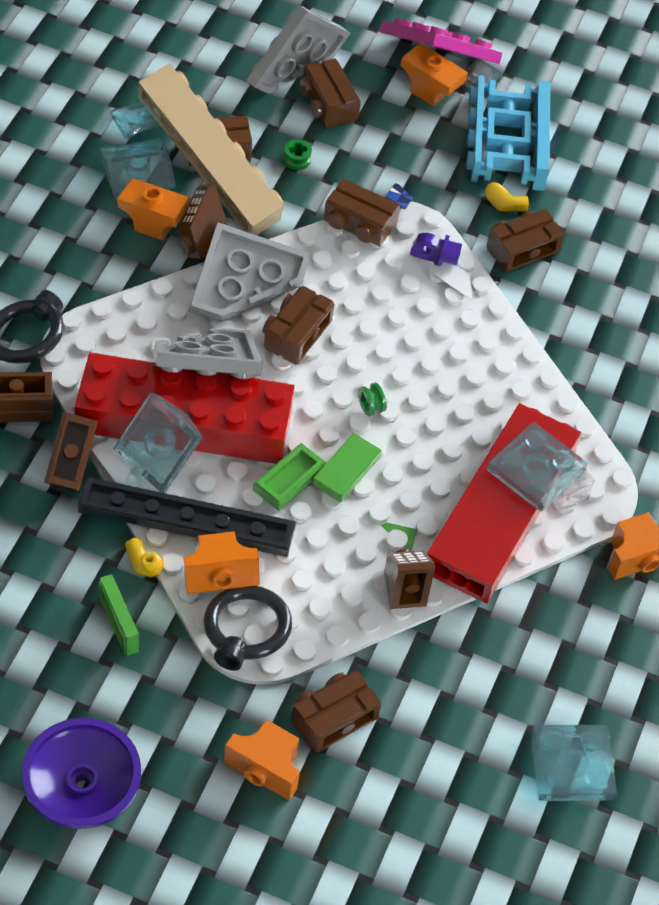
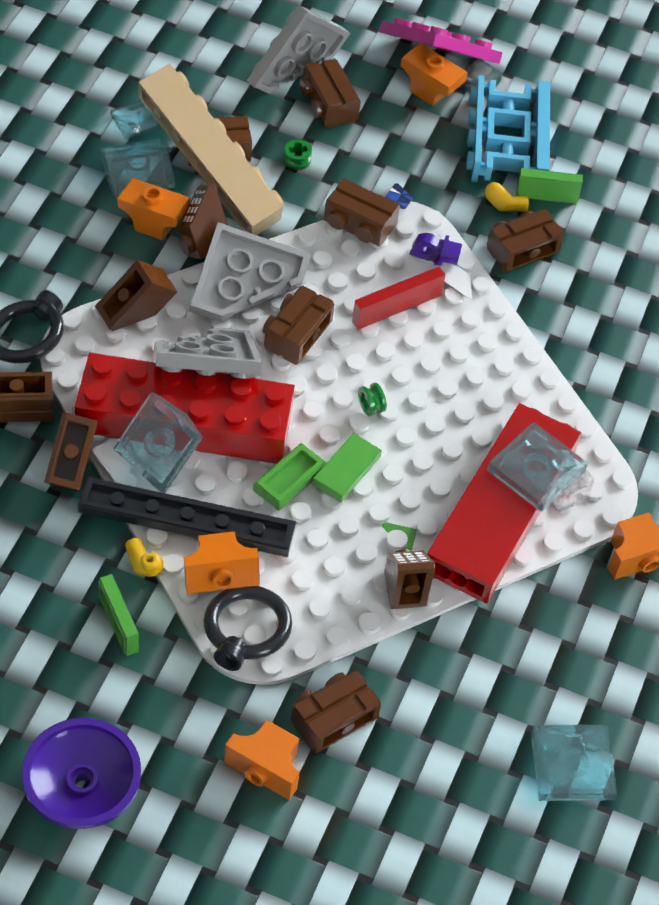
none -> reddish brown slope [95,260,177,331]
none -> red tile [352,267,446,330]
none -> bright green tile [516,168,583,204]

